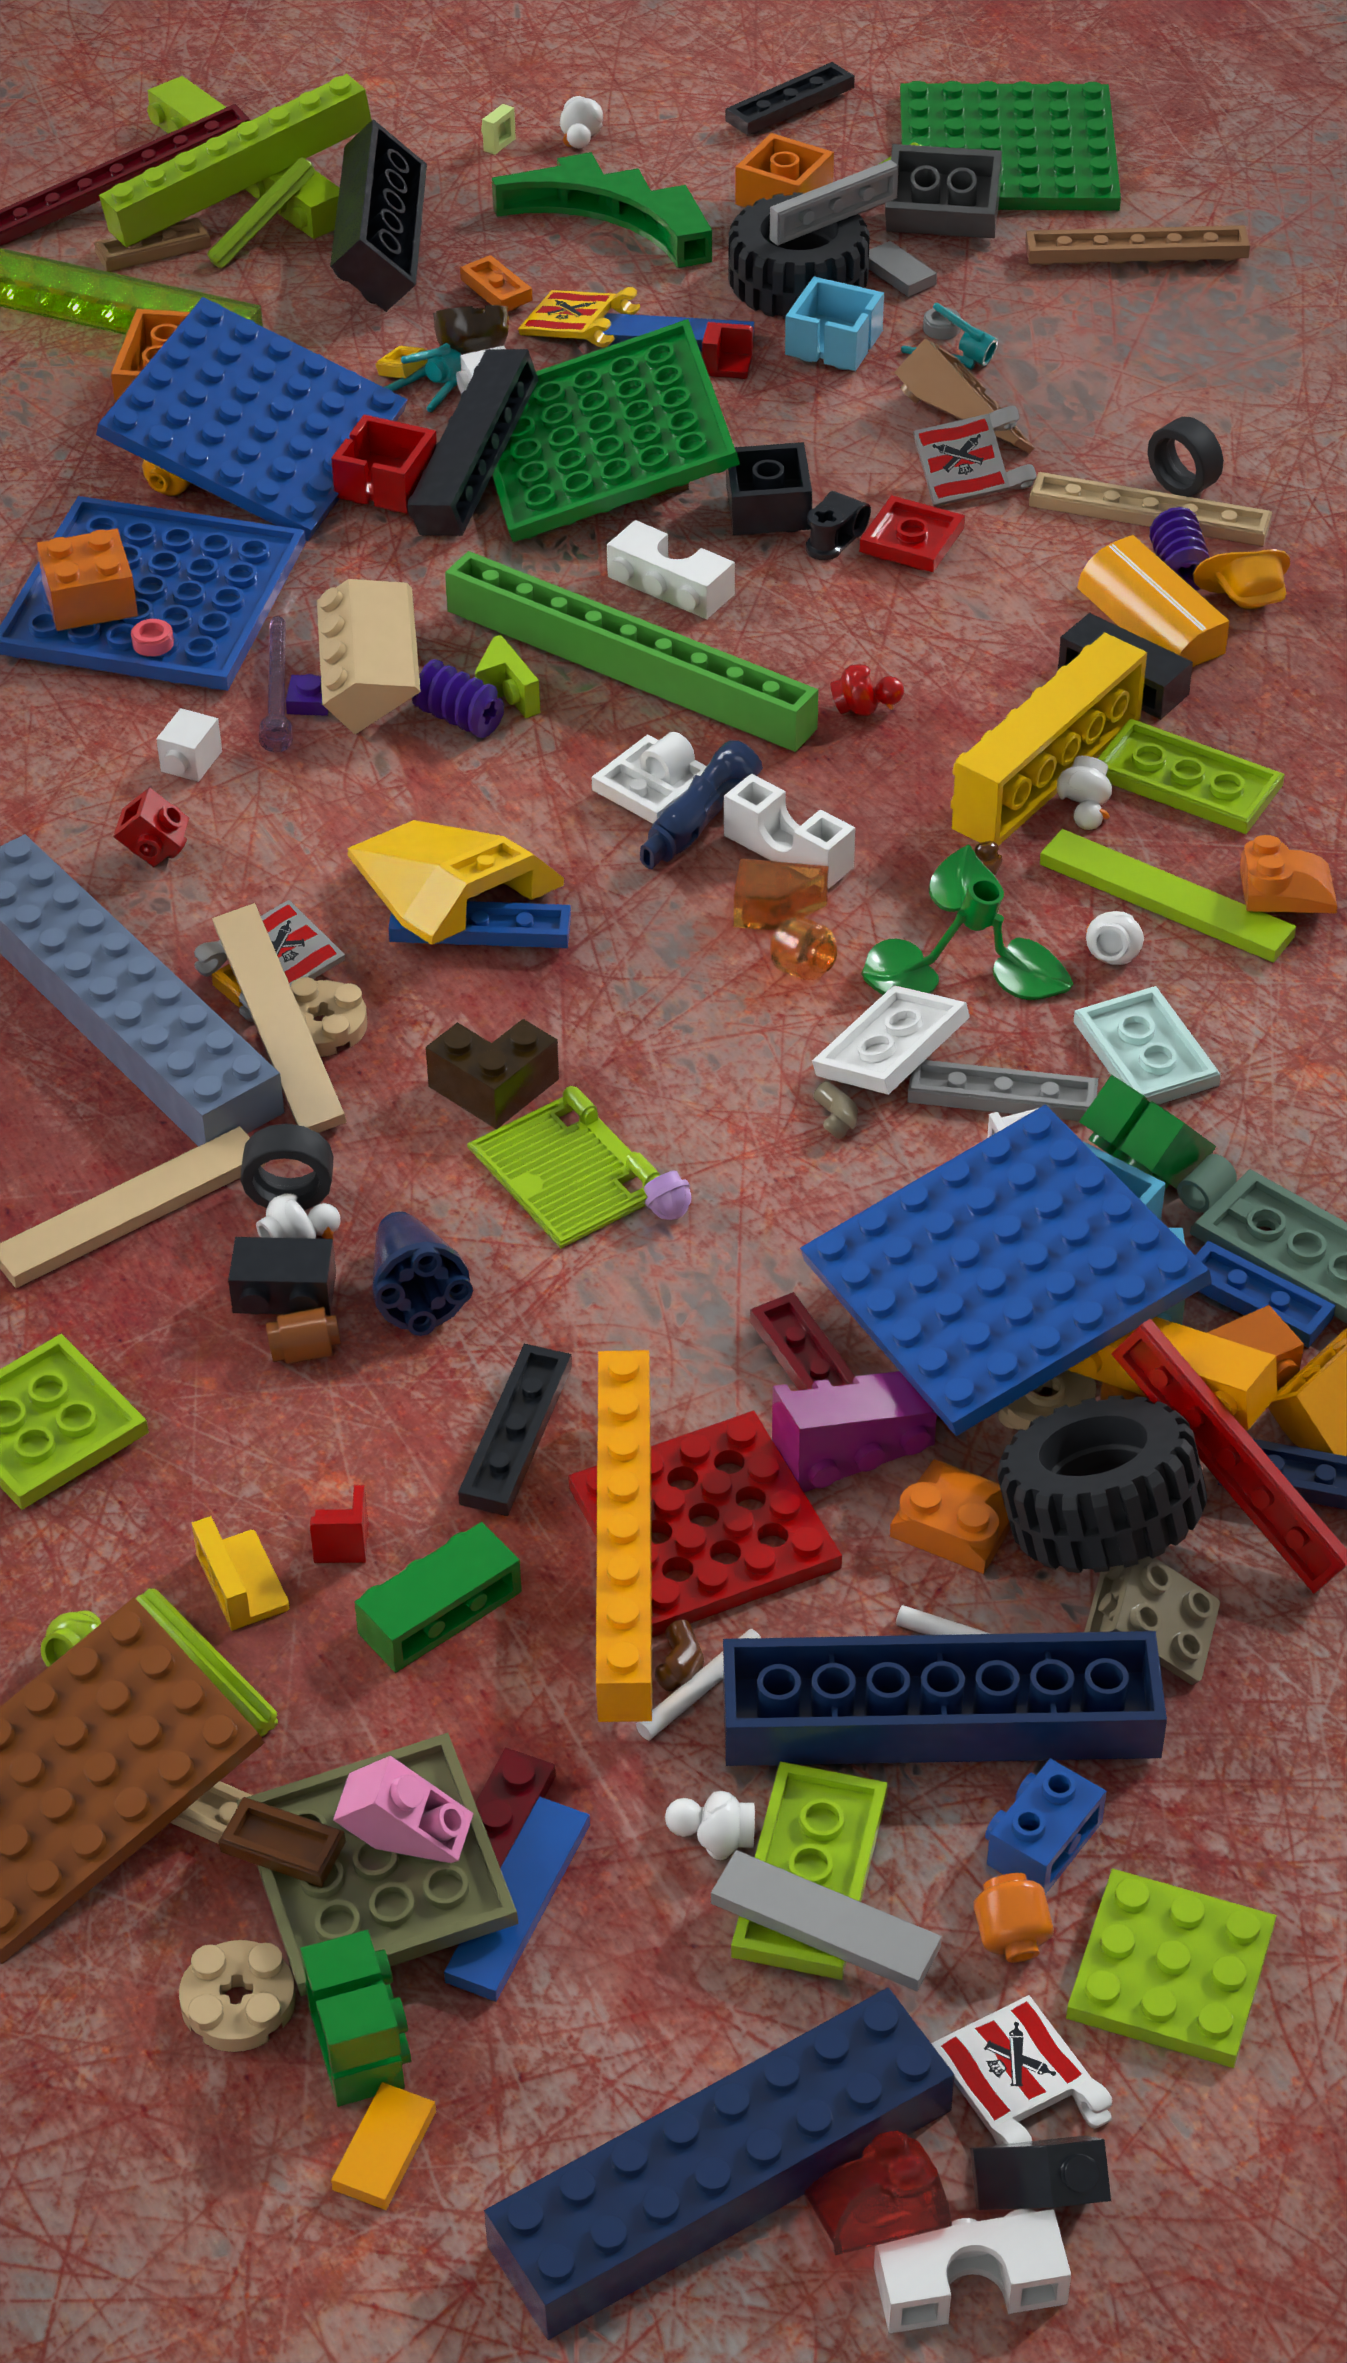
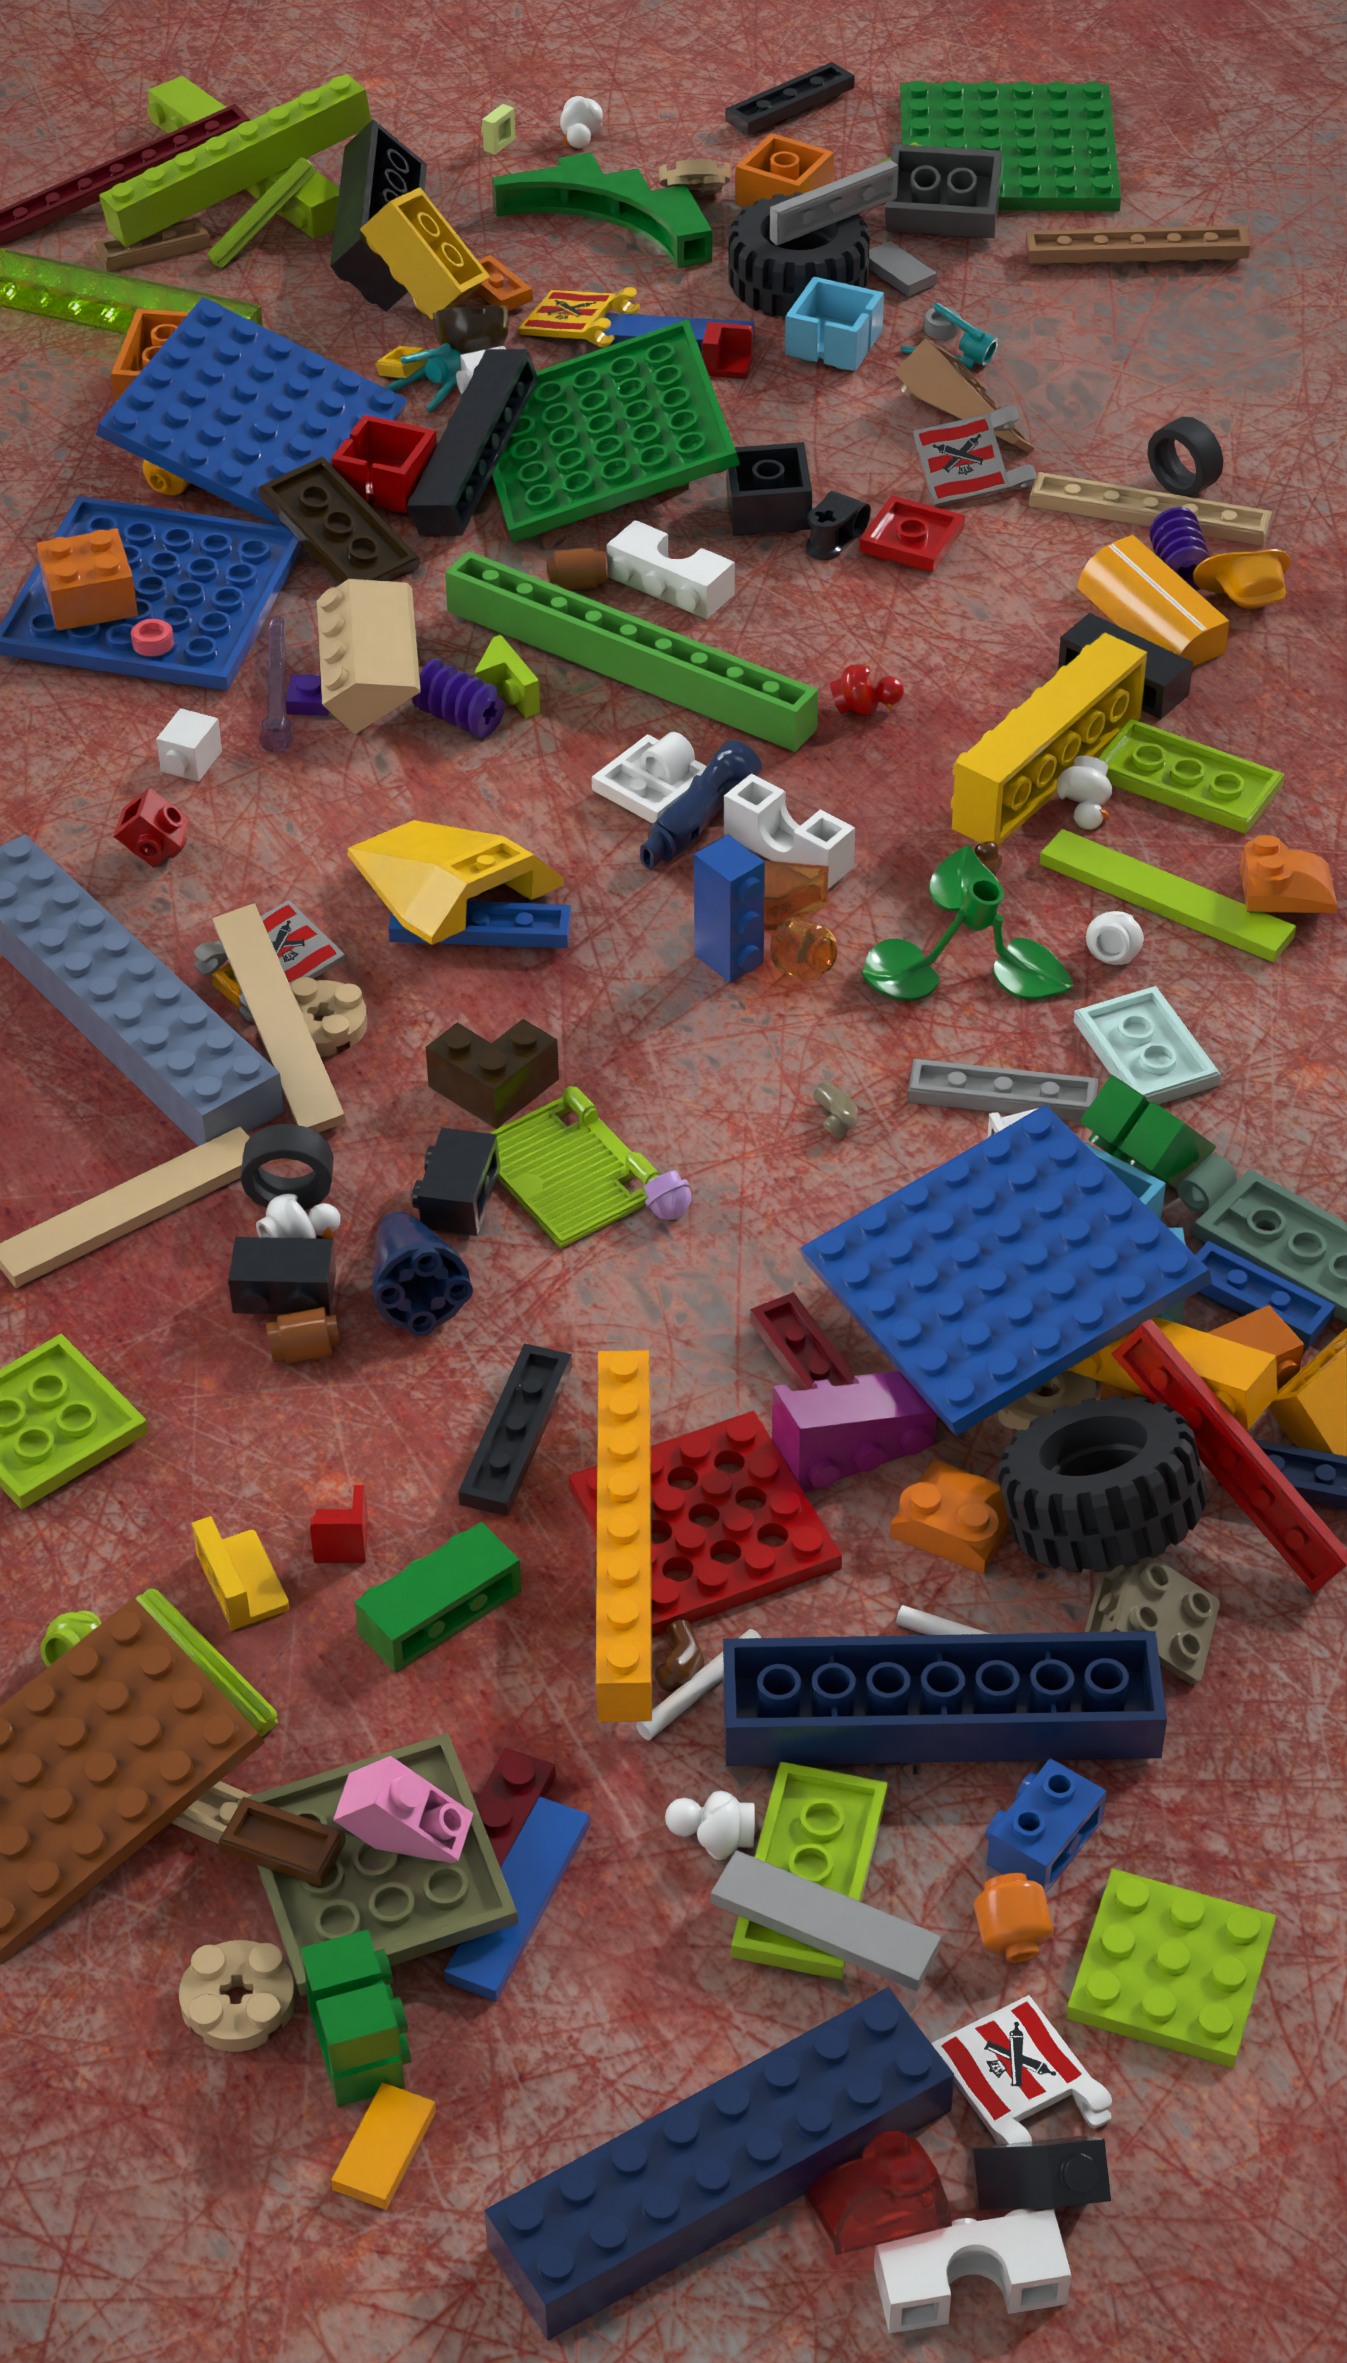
white plate [812,985,970,1095] -> none
none -> dark brown tile [258,456,420,584]
none -> yellow brick [360,187,490,320]
none -> black brick [412,1127,501,1236]
none -> dark orange brick [547,547,607,591]
none -> tan plate [658,159,731,194]
none -> blue brick [694,834,765,983]

